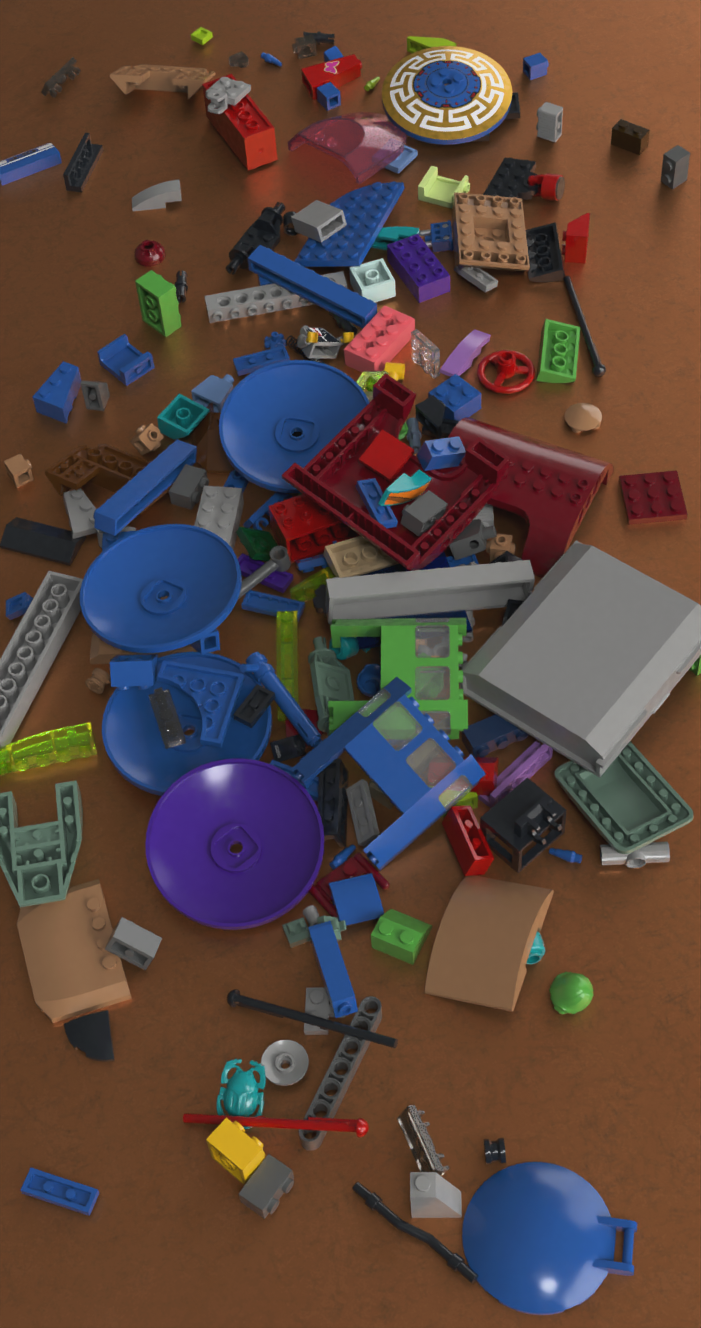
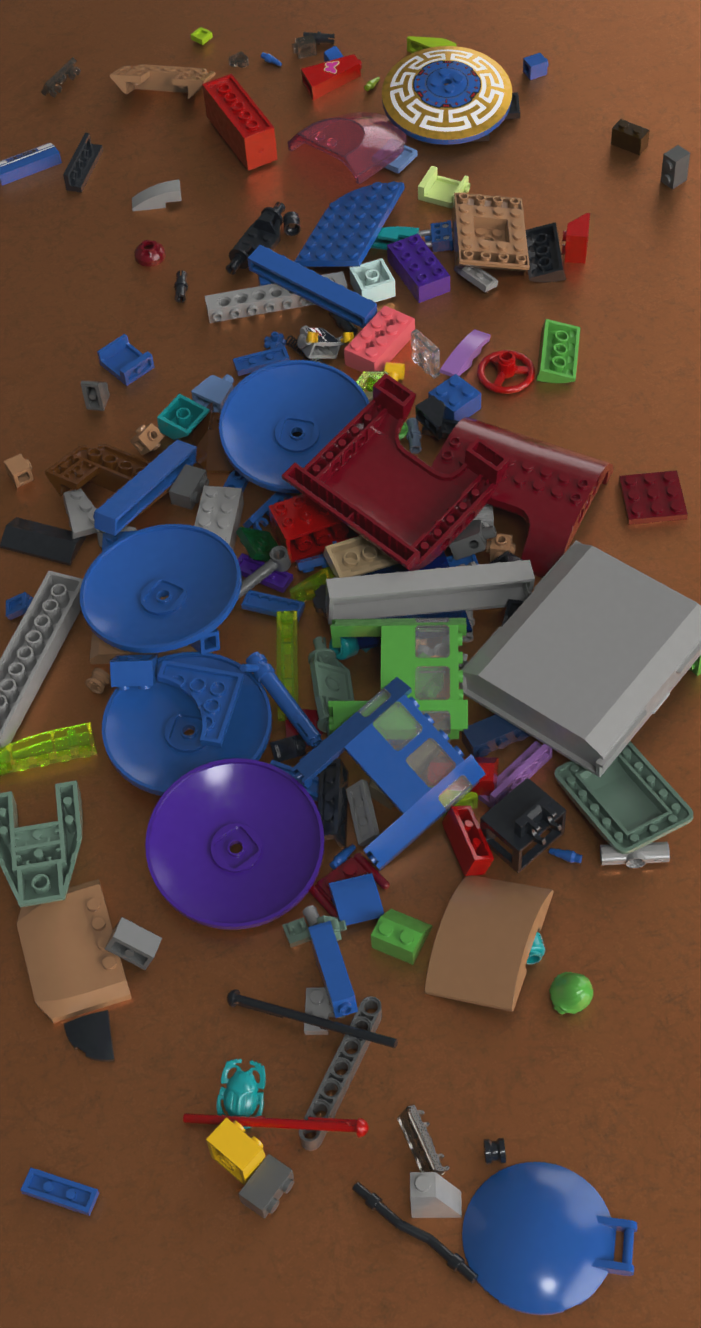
blue wedge [32,361,82,424] -> none
bright green brick [135,270,182,337] -> none
clear smoke plate [148,687,186,749] -> none
light grey plate [206,77,251,114] -> none
black plate [233,684,276,728] -> none
light grey dish [261,1040,309,1086] -> none
light grey brick [291,200,347,243] -> none
blue brick [317,82,341,111] -> none
blue plate [356,478,398,528] -> none
blue hair [356,664,381,697] -> none
red tile [359,429,414,482] -> none
teal slope [378,469,432,506] -> none
dark grey brick [401,490,448,537] -> none
blue brick [417,436,466,471] -> none
black plate [483,158,565,201] -> none
light grey brick [536,102,563,143] -> none
black bar [564,276,606,377] -> none
medium nougat dish [564,403,602,433] -> none

